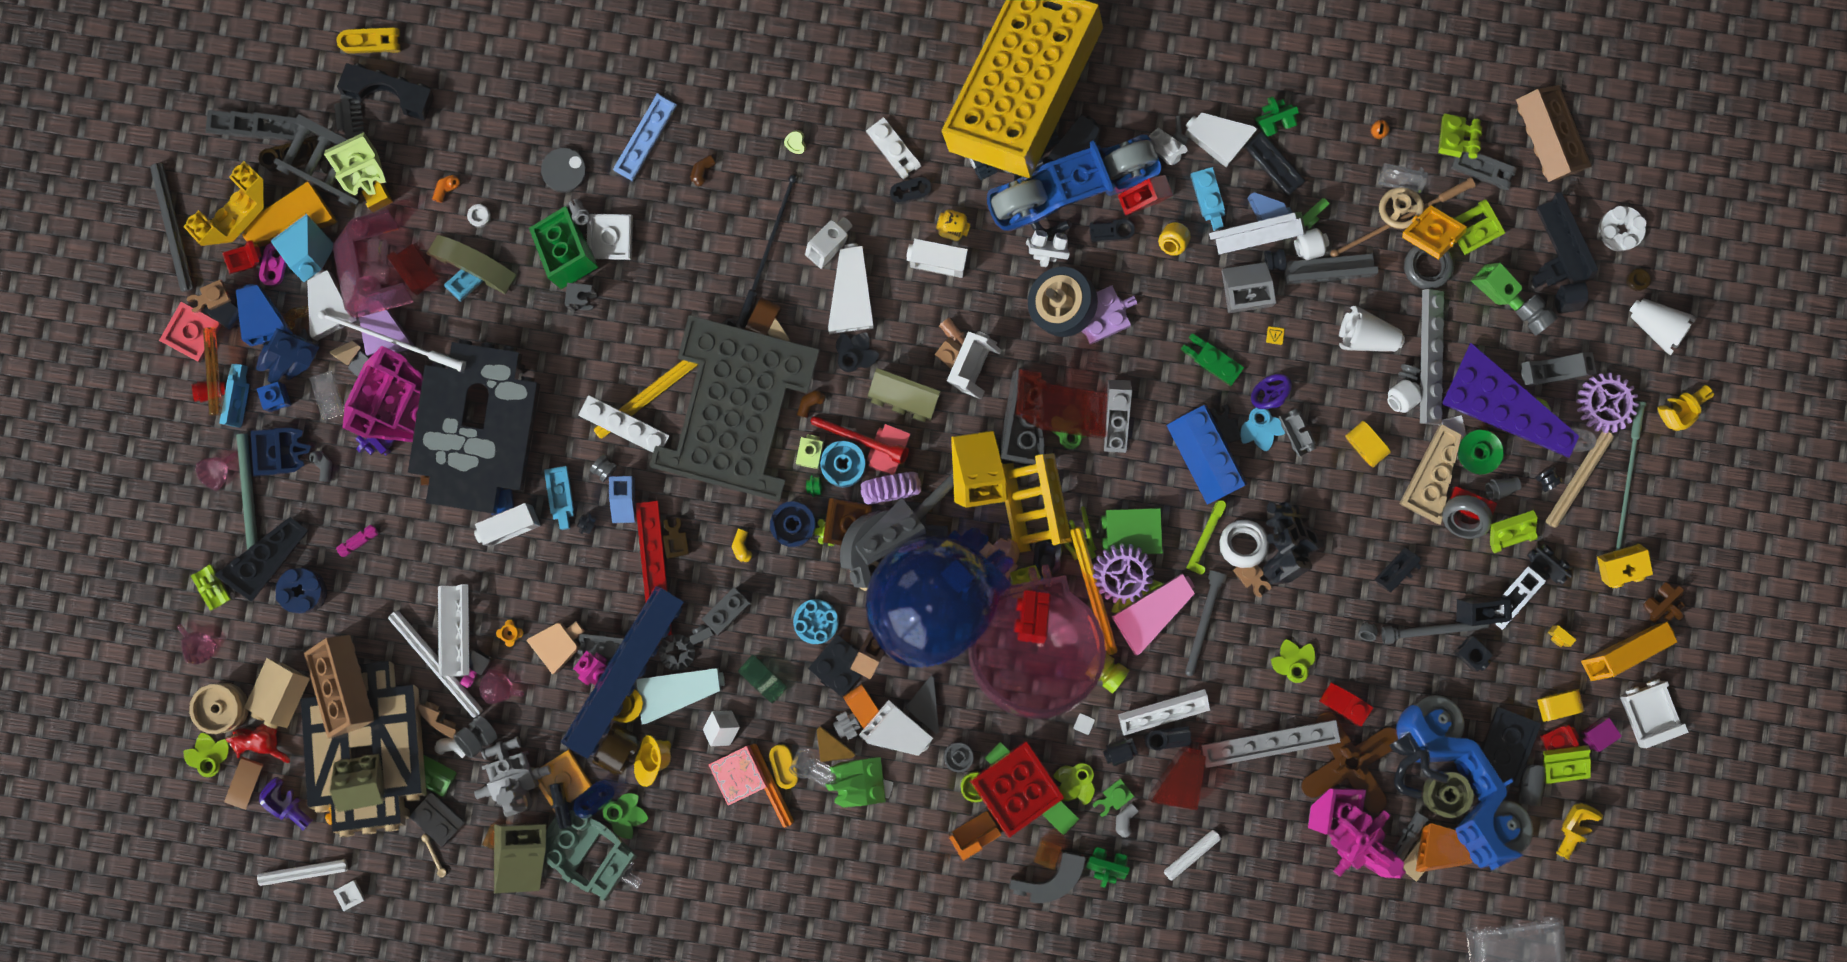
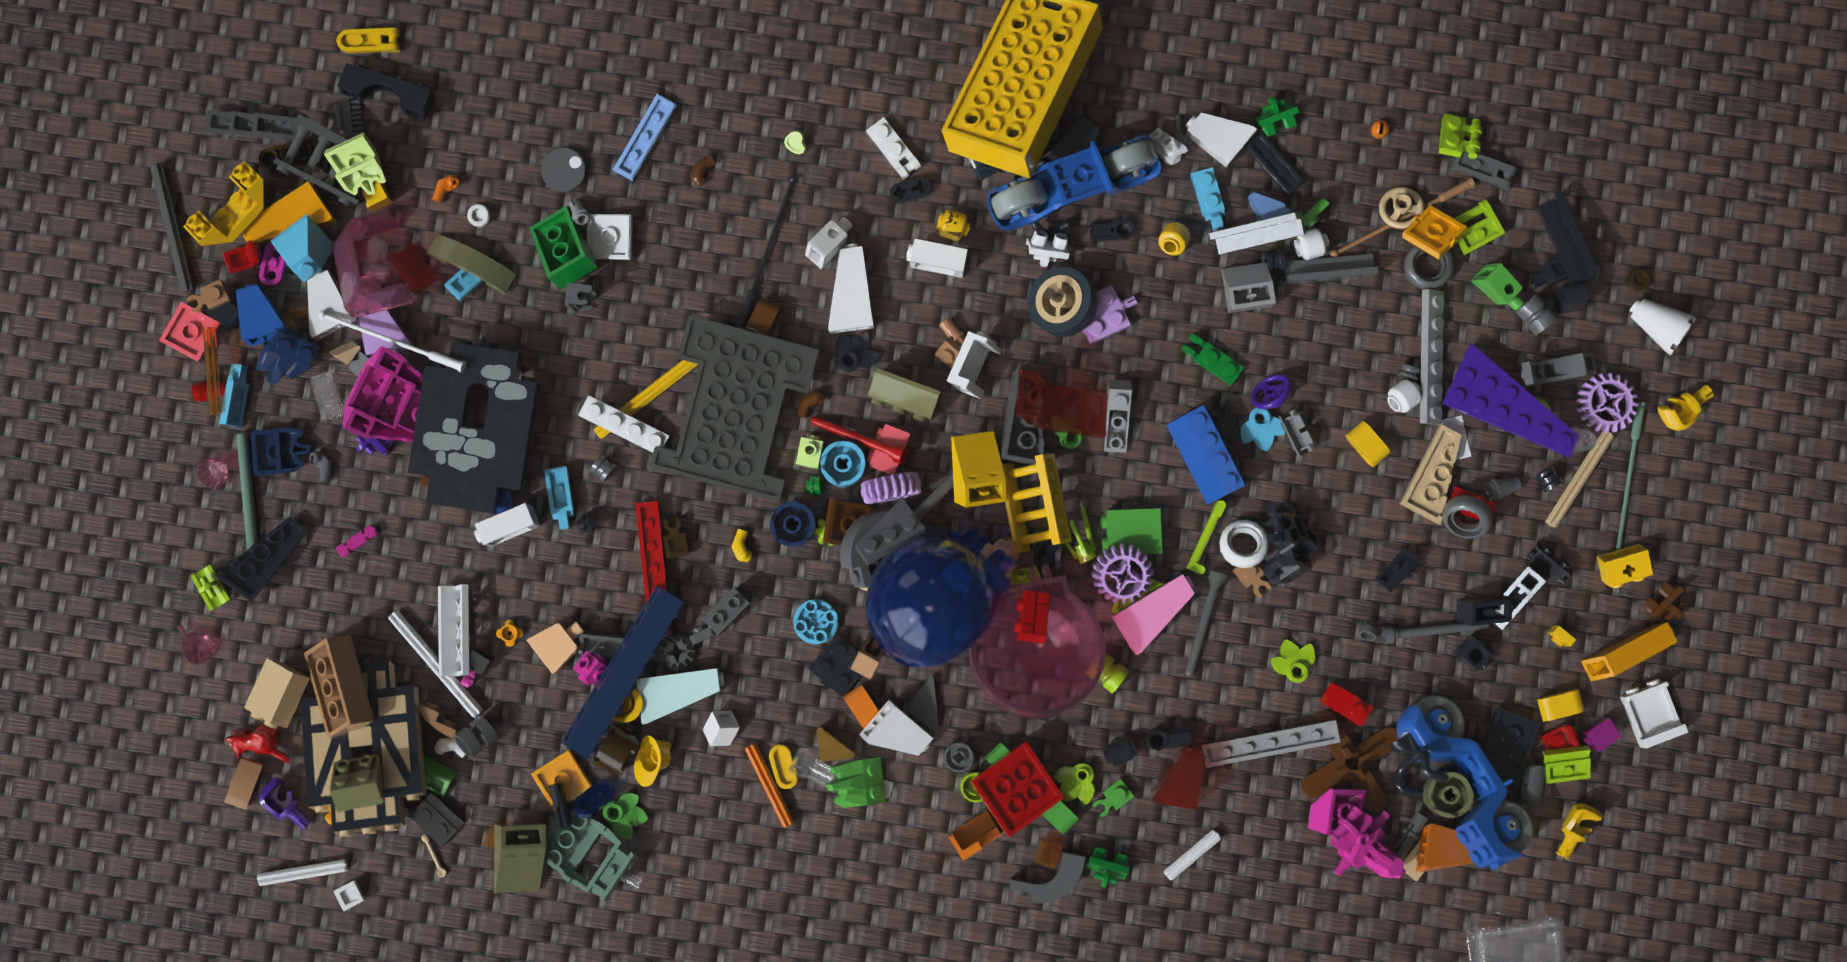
lime plate [183,732,229,777] -> none
tan wheel [189,683,249,734] -> none
blue brick [257,382,291,412] -> none
dark blue brick [276,568,327,614] -> none
light grey piece [474,736,551,817] -> none
clear pink piece [479,670,524,704] -> none
medium blue slope [609,476,635,523] -> none
coral tile [709,745,768,805] -> none
clear green slope [738,654,788,704] -> none
tan slope [768,318,790,342] -> none
light grey gear [833,711,861,740] -> none
yellow axle [1070,527,1117,655] -> none
white sticker [1073,713,1095,735] -> none
light grey arm [1116,803,1139,838] -> none
red slope [1117,175,1173,216] -> none
white plate [1118,689,1210,735] -> none
yellow sticker [1266,326,1284,345] -> none
white cone [1339,306,1405,352] -> none
clear plate [1378,163,1428,193] -> none
green dish [1458,430,1503,475] -> none
lime plate [1490,510,1538,553] -> none
medium nougat slope [1516,85,1592,182] -> none
white plate [1599,206,1646,252] -> none

